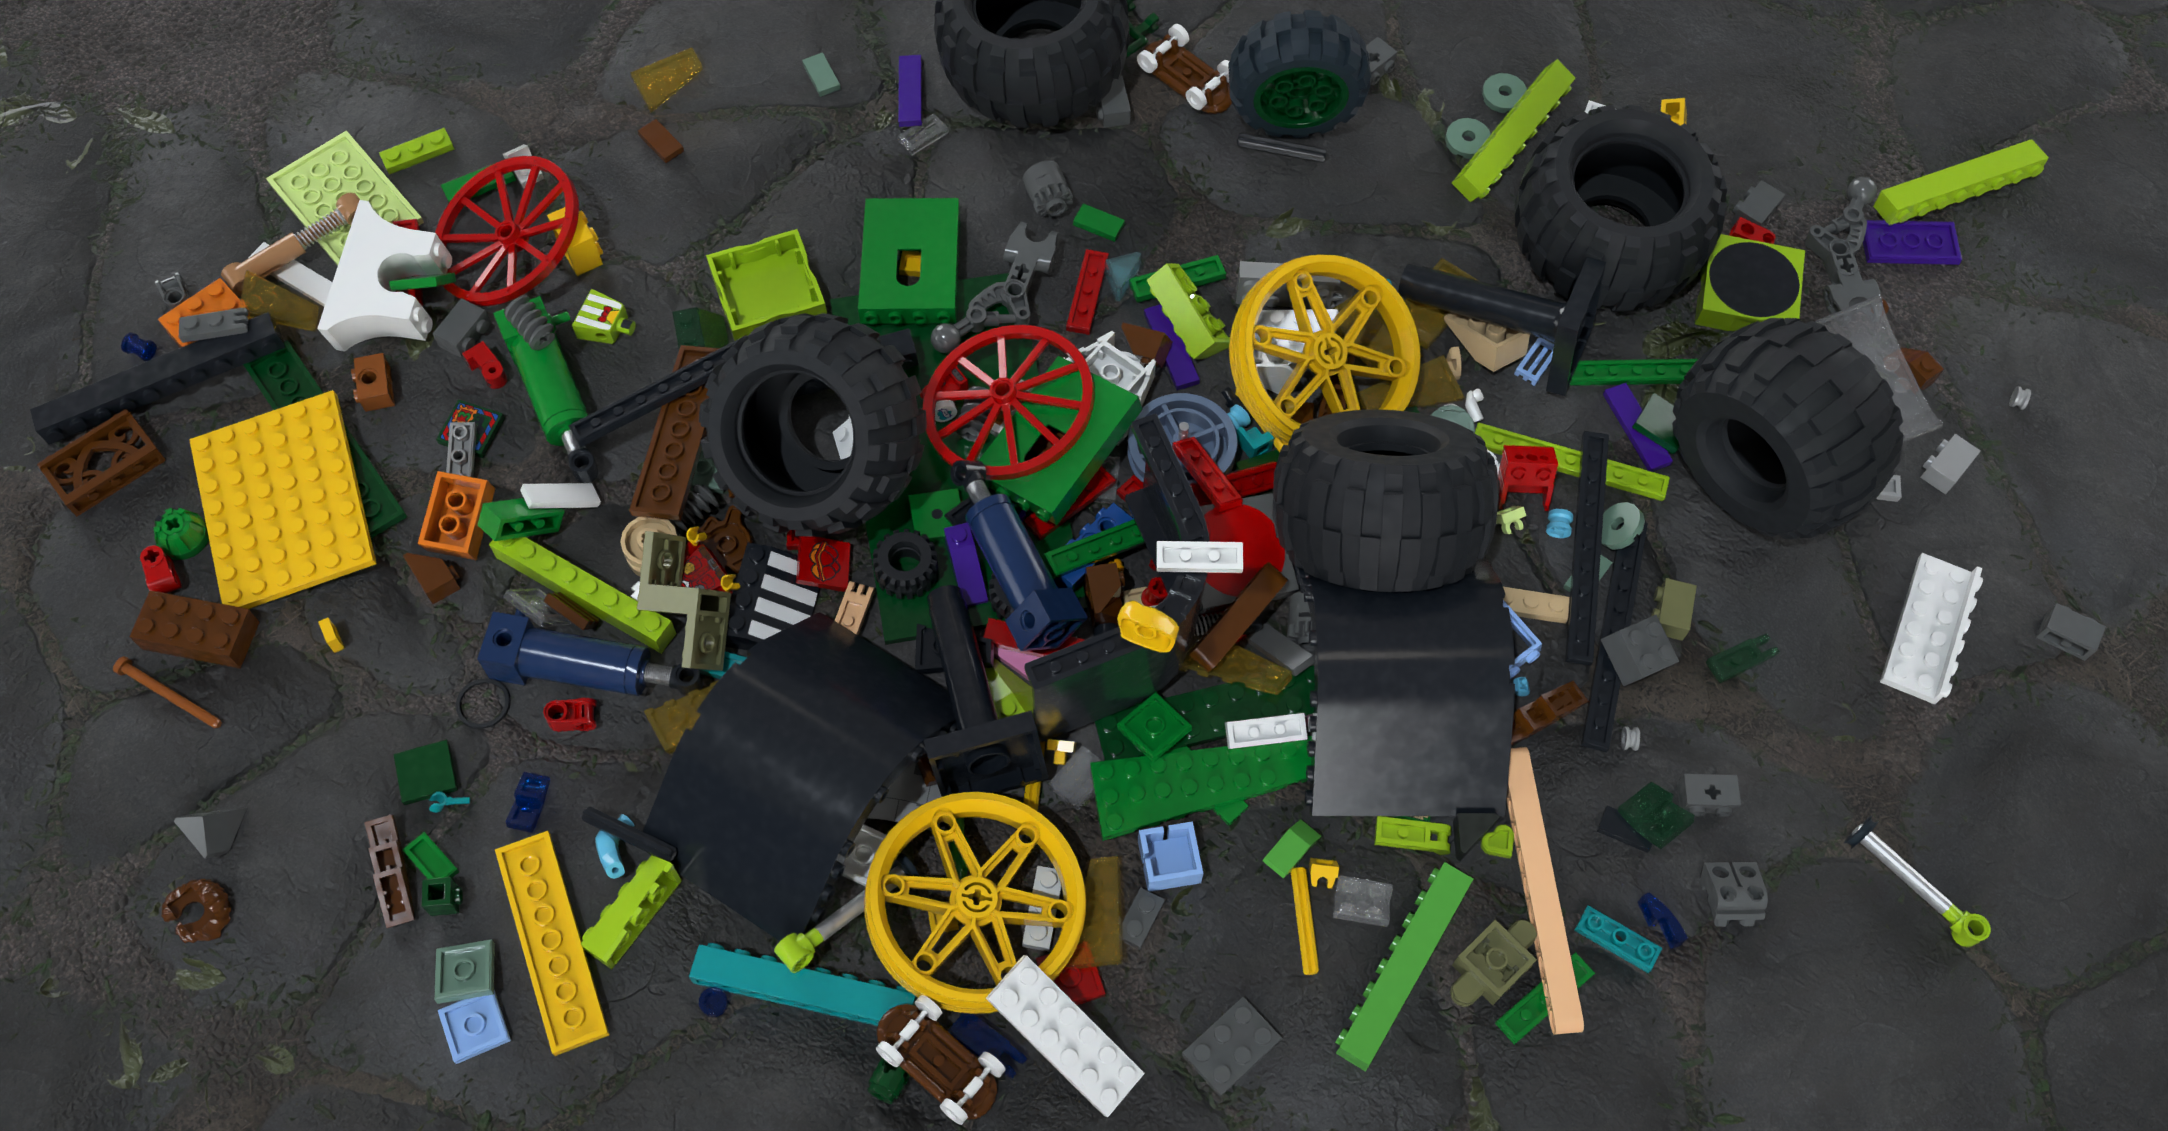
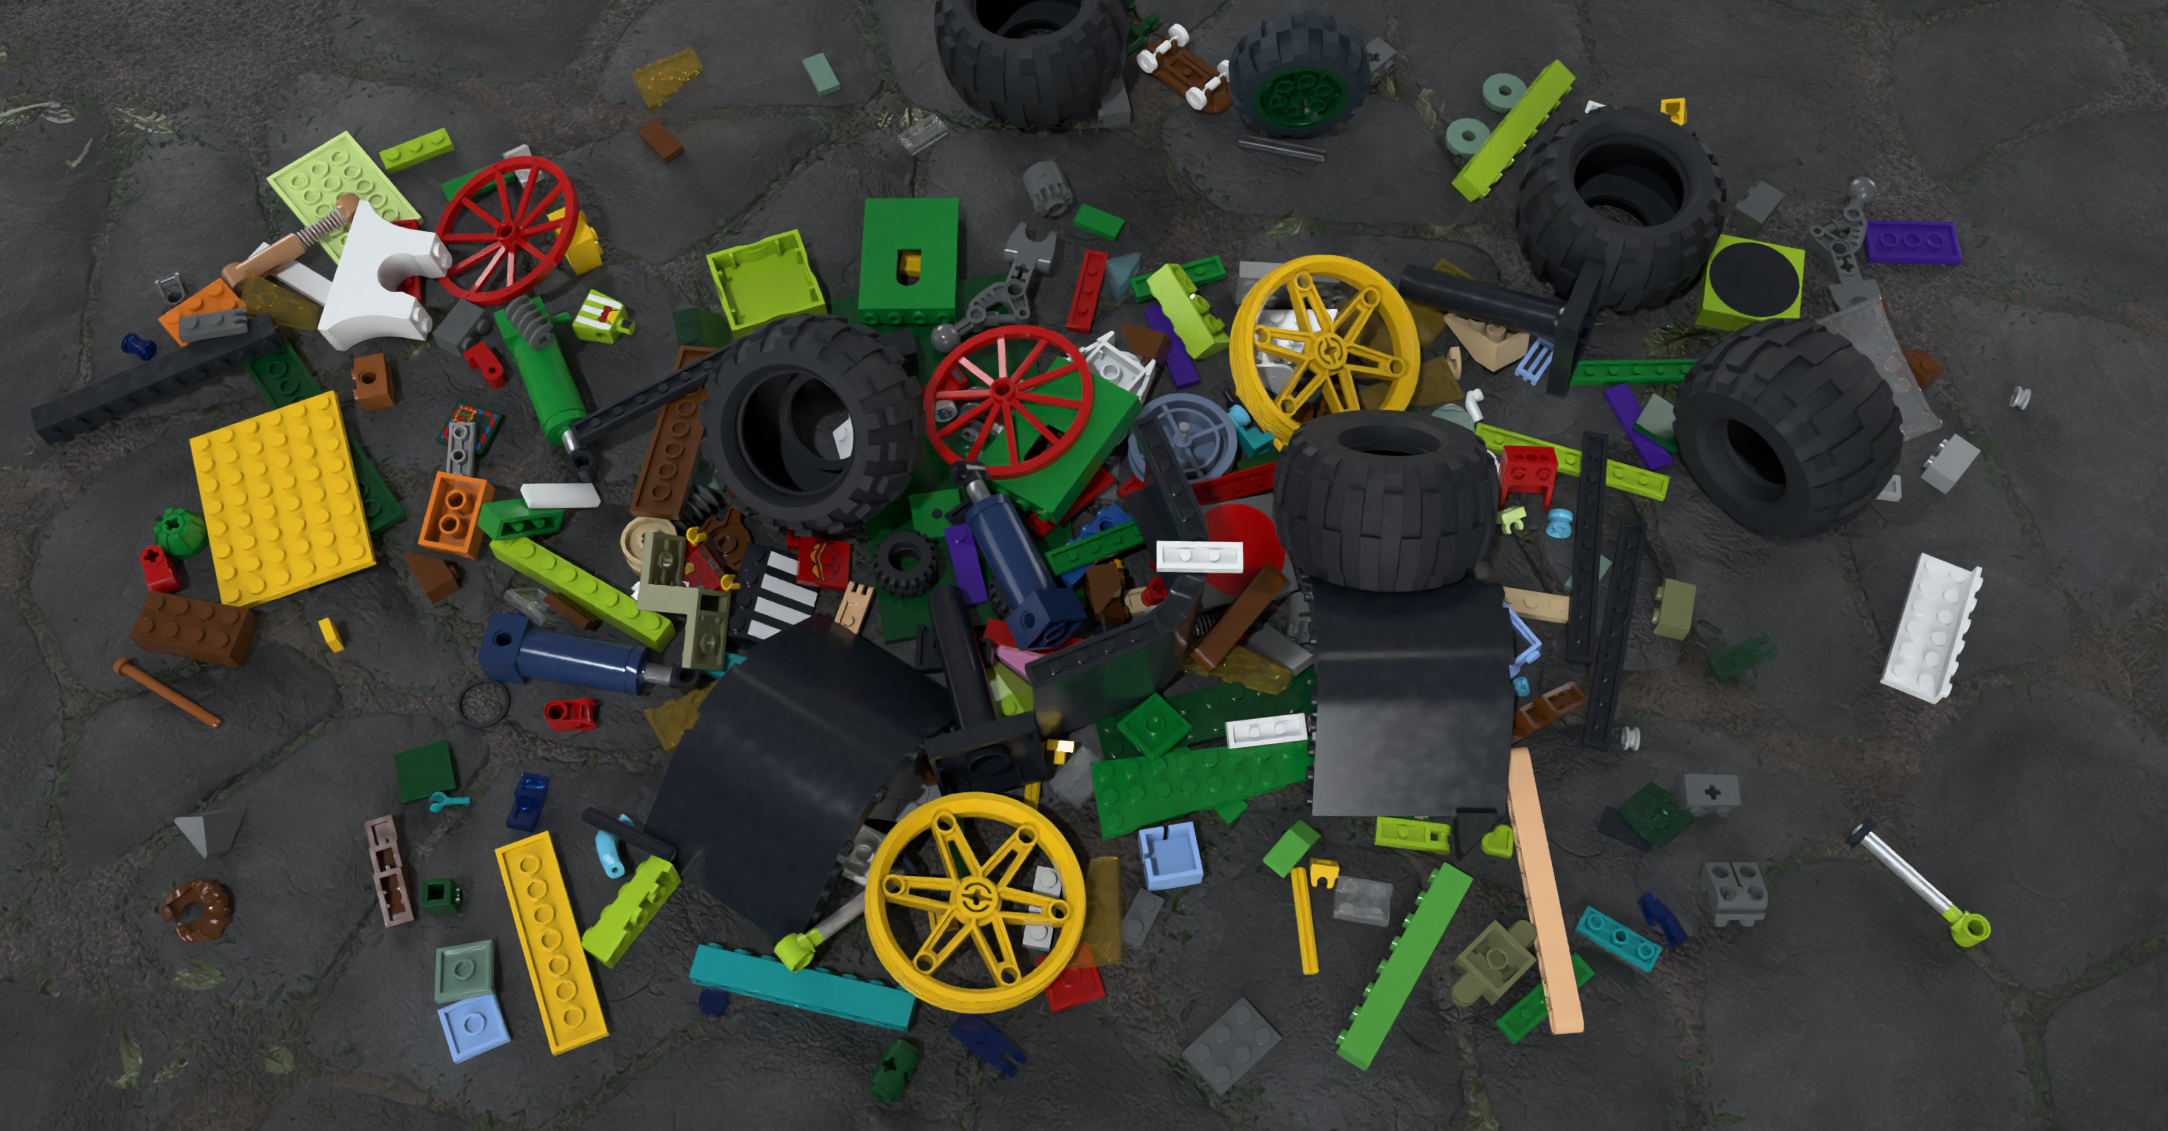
reddish brown fence [37,409,166,517] -> none
green tile [389,273,456,291] -> none
green tile [402,832,459,879] -> none
reddish brown piece [876,995,1006,1125] -> none
dark purple tile [898,55,922,127] -> none
white plate [985,955,1145,1117] -> none
yellow piece [1117,600,1179,653] -> none
red tile [1172,437,1243,512] -> none
dark grey brick [1601,615,1679,686] -> none
sand green tile [1602,502,1645,550] -> none
red leg [1728,217,1776,244] -> none
lime brick [1873,139,2049,225] -> none
dark grey brick [2036,603,2106,661] -> none

